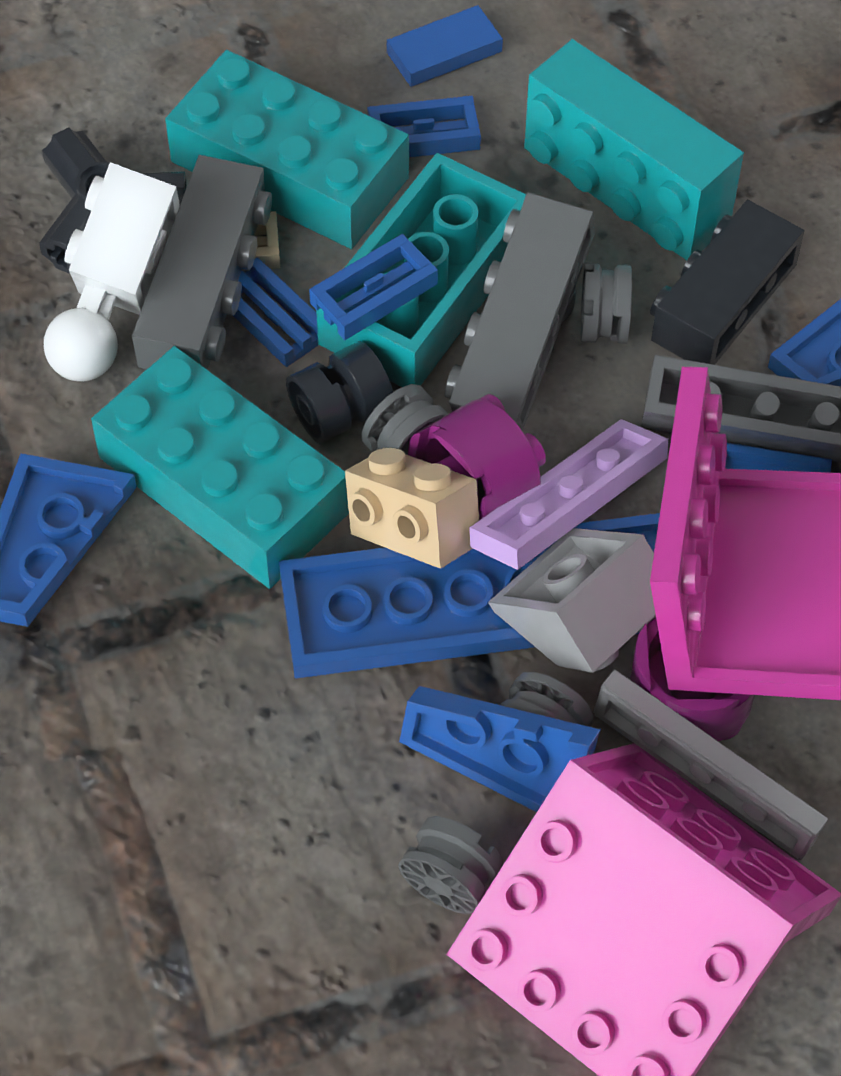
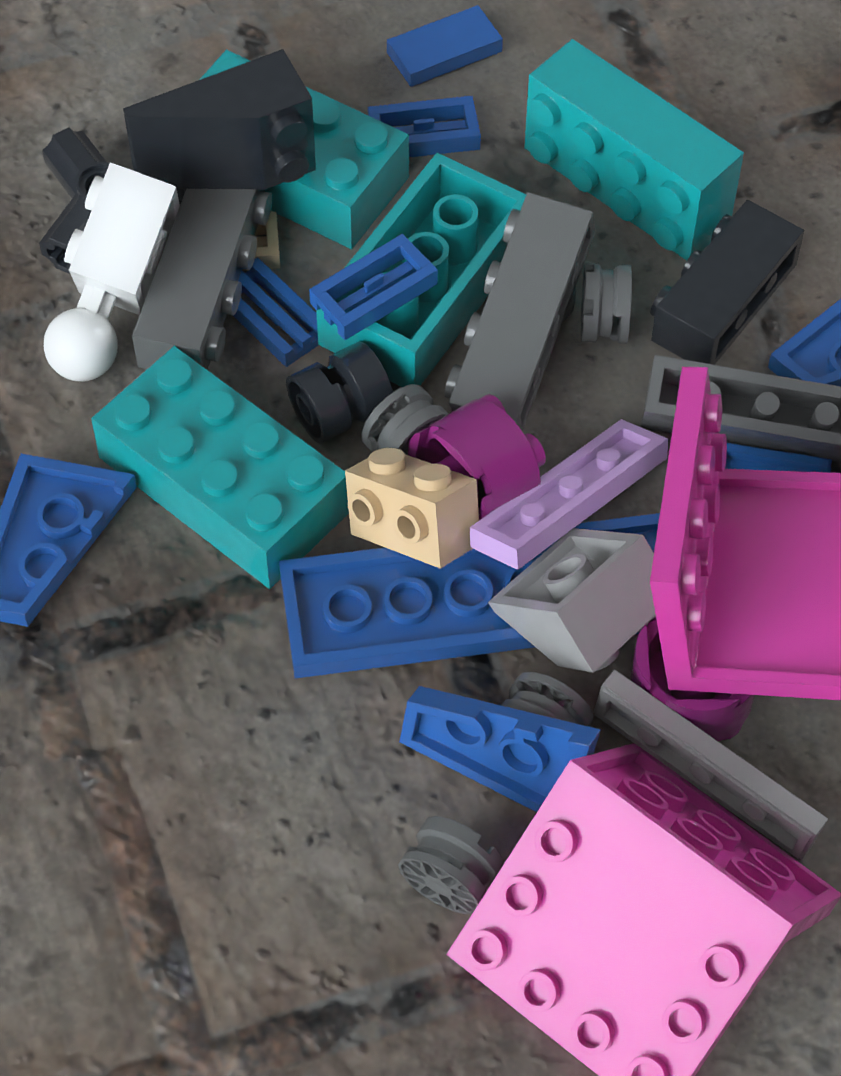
none -> black slope [123,49,316,190]

